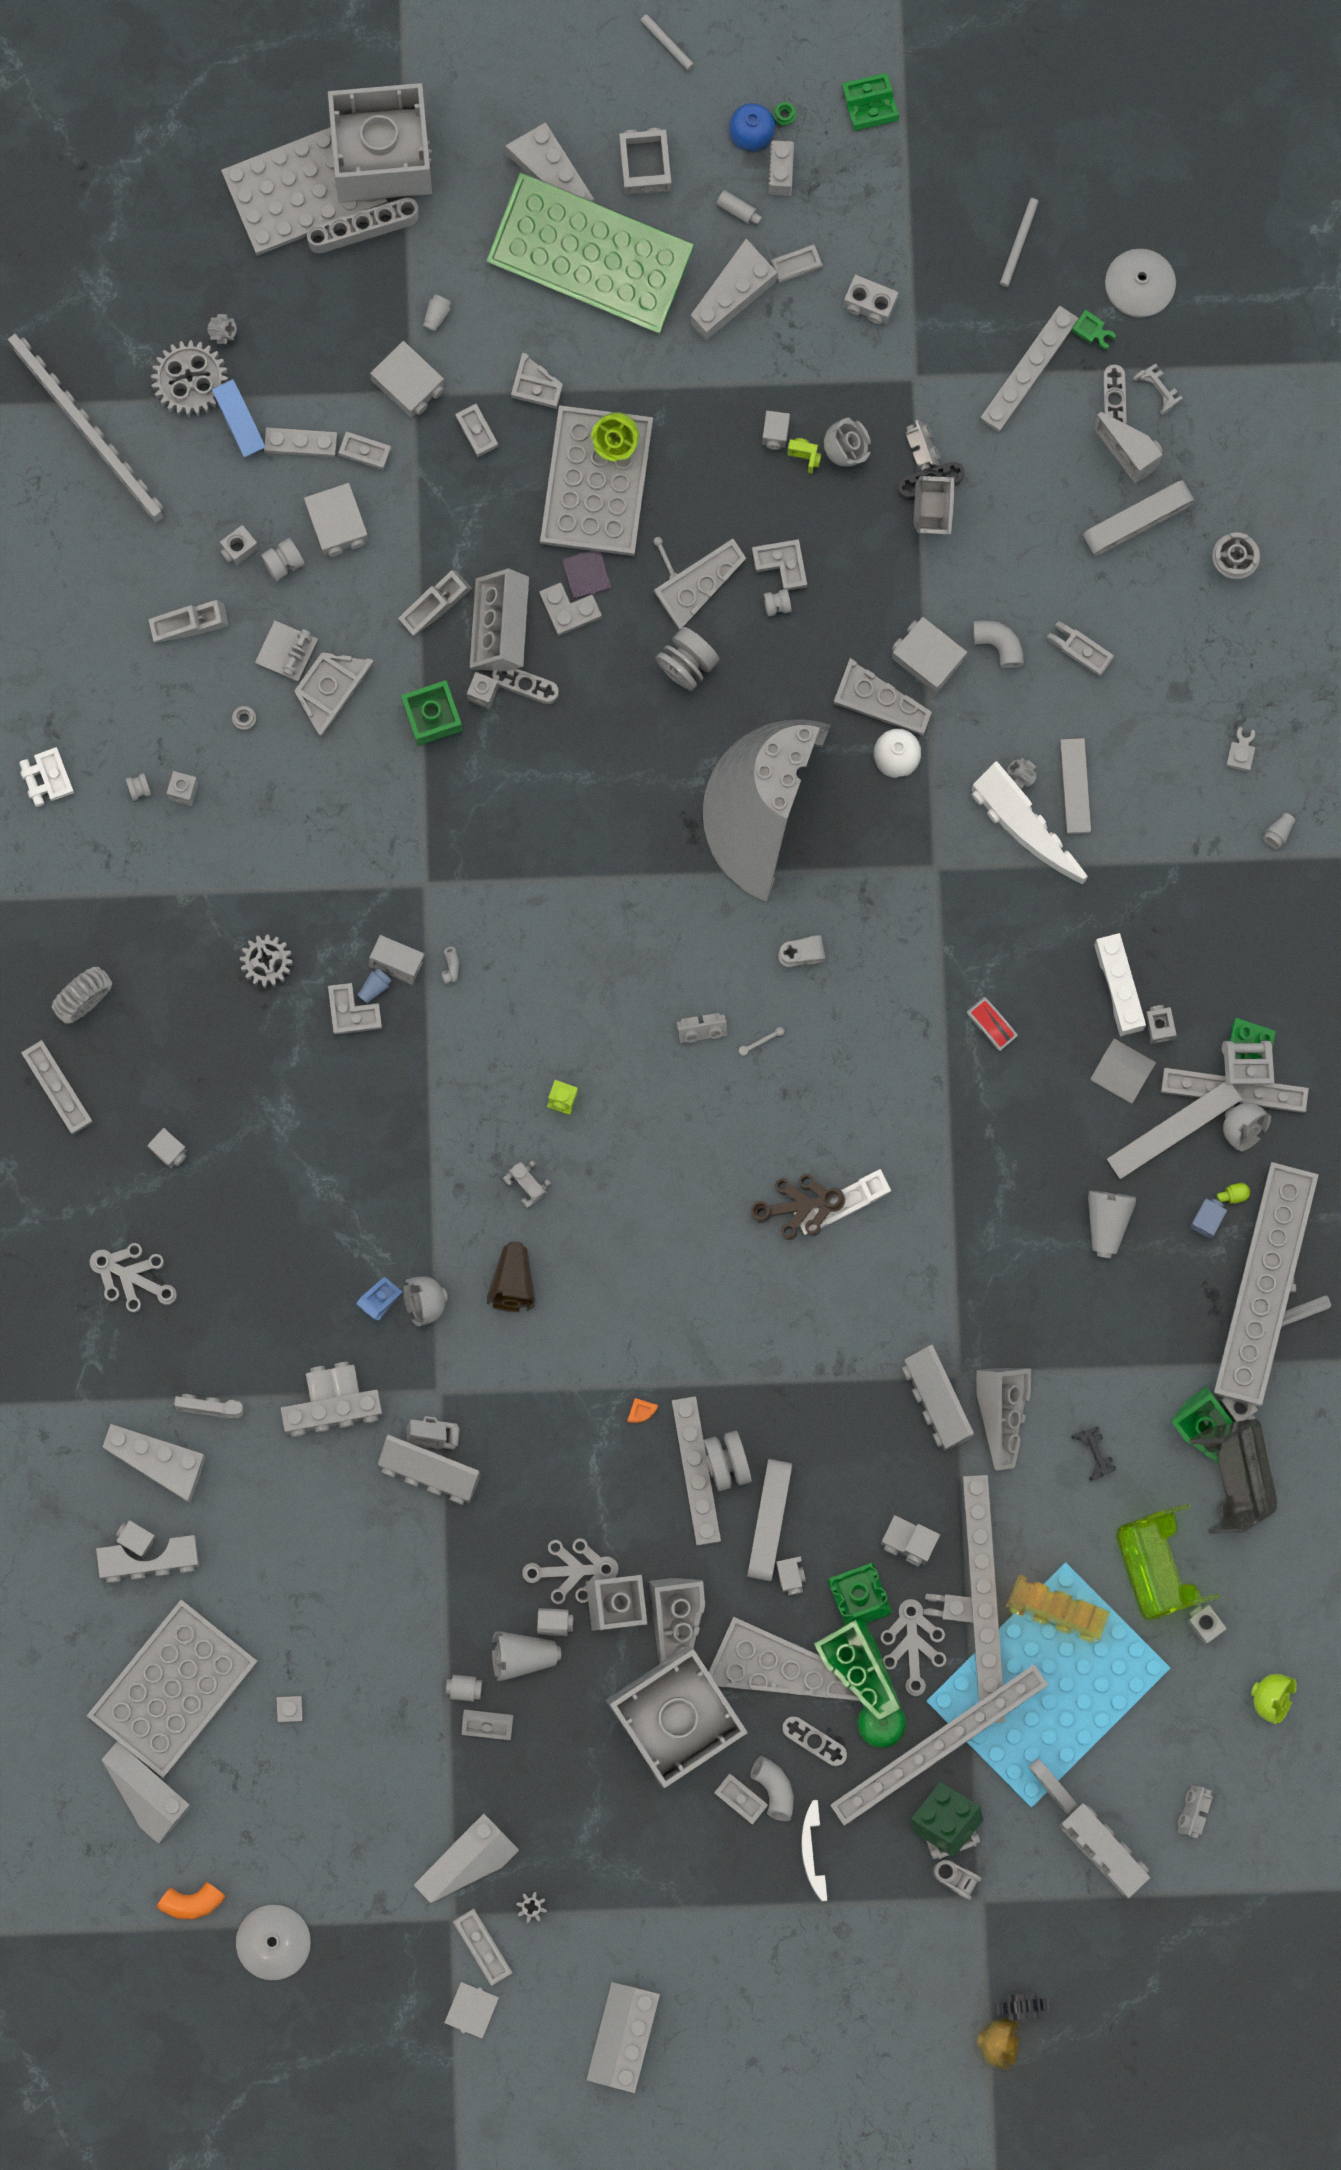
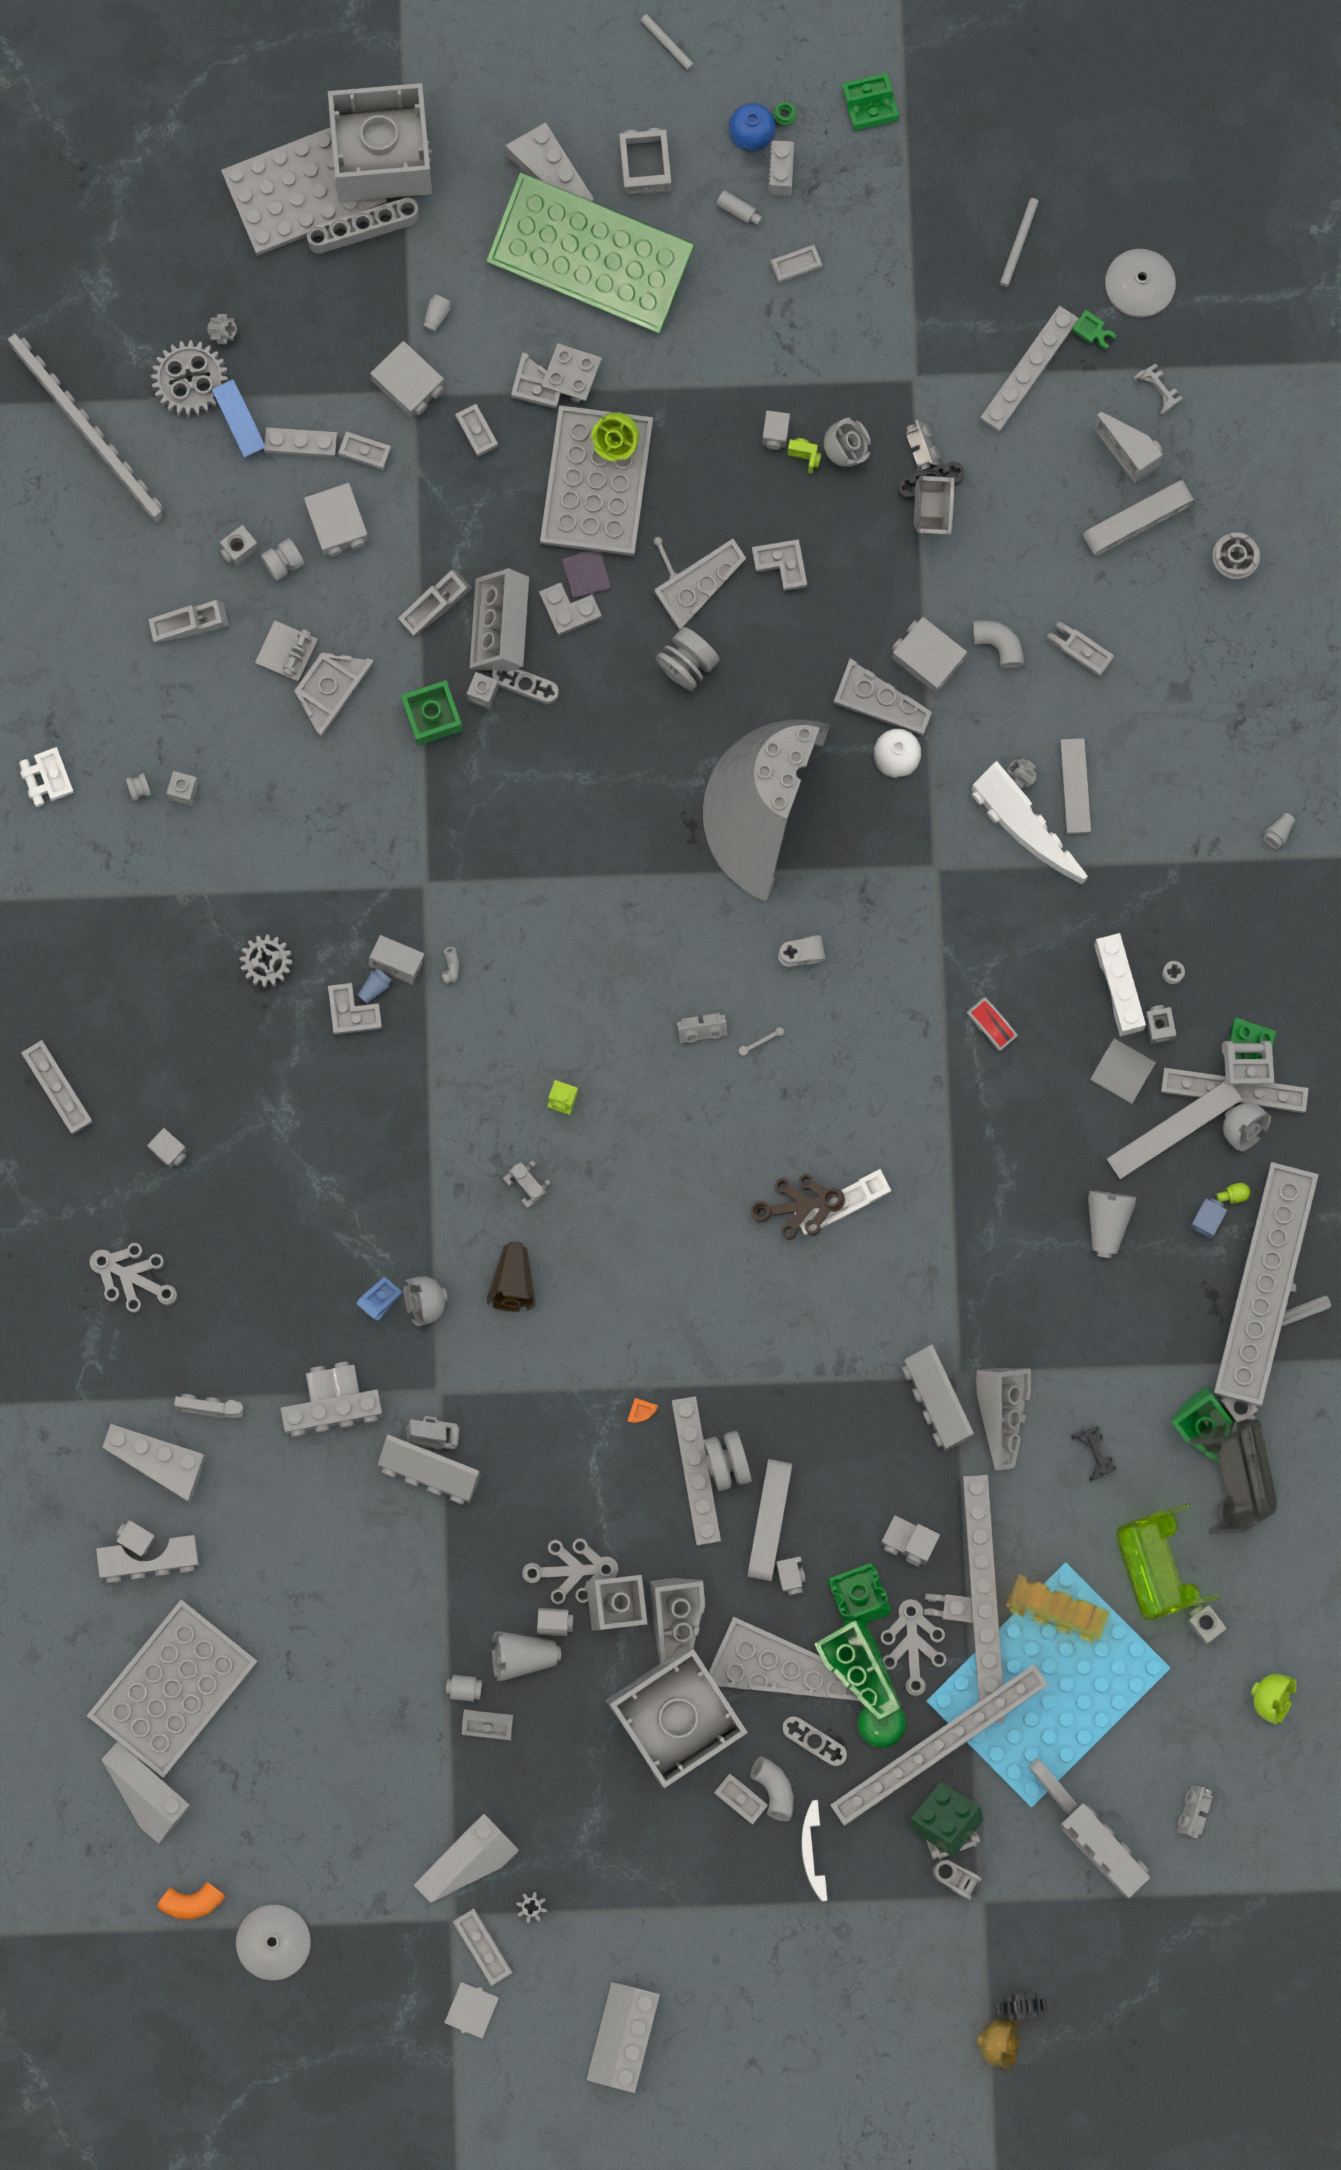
light grey gear [52,967,112,1024] -> none
light grey plate [232,706,256,730] -> none
light grey plate [277,1696,303,1723] -> none
light grey wedge [690,239,777,341] -> none
light grey wheel [763,589,791,617] -> none
light grey brick [843,275,899,325] -> none
light grey beam [1103,365,1127,424] -> none
light grey plate [1226,727,1255,772] -> none
none -> light grey hinge [541,343,602,403]
none -> light grey bush [1162,961,1185,984]

